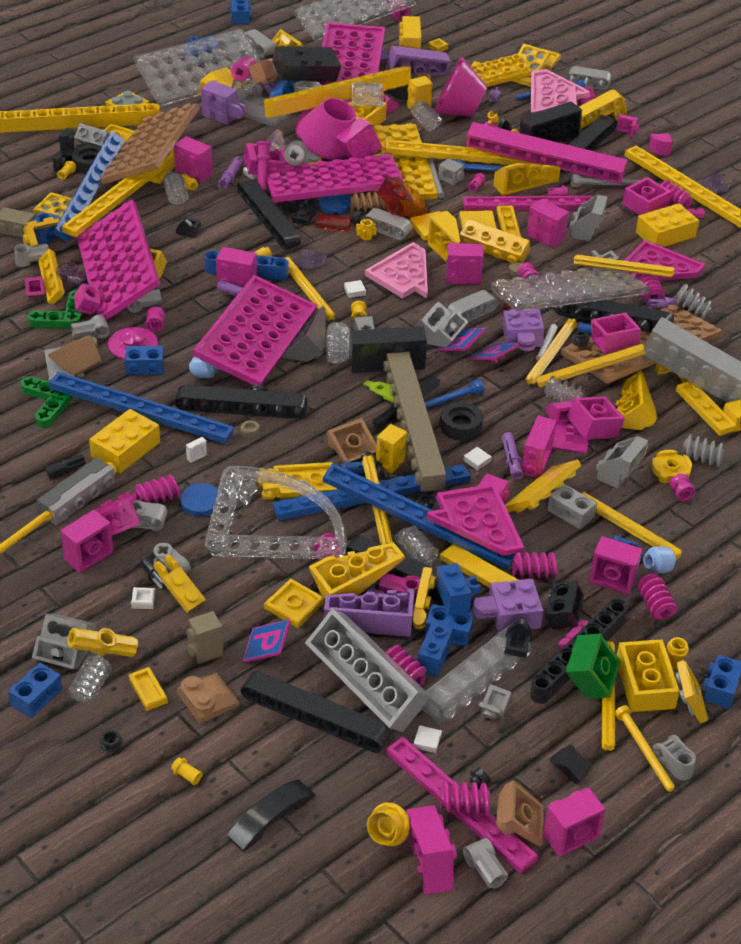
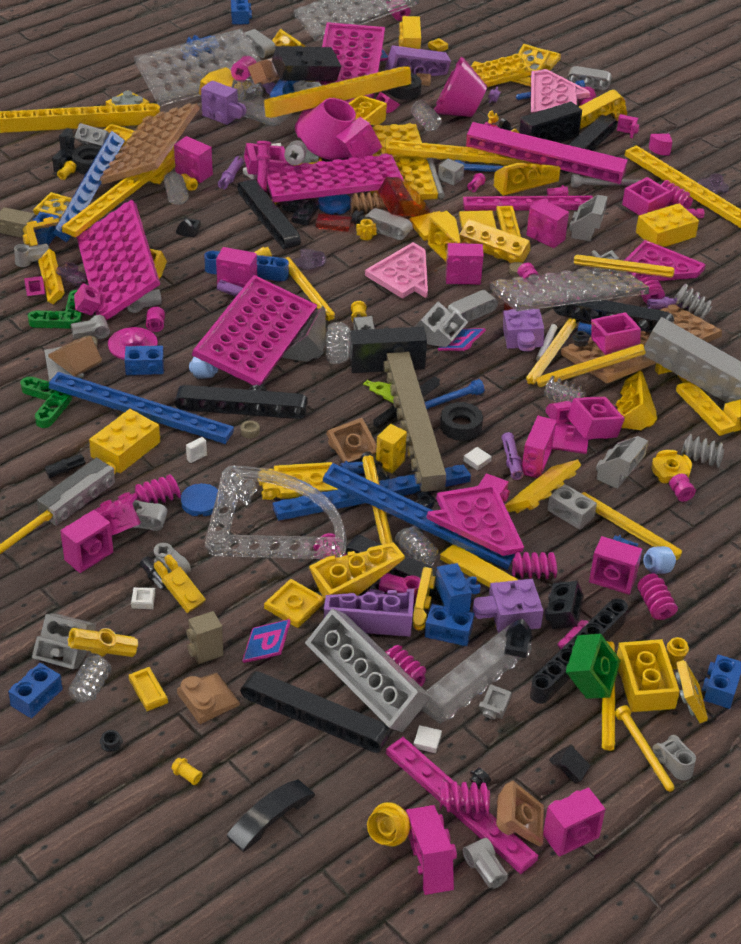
clear tile [267,129,286,151] -> none
white tile [344,280,366,298] -> none
clear brick [351,82,384,107] -> none
yellow brick [407,76,433,114] -> none
blue brick [418,622,453,677] -> none
piece [470,343,520,363] -> none

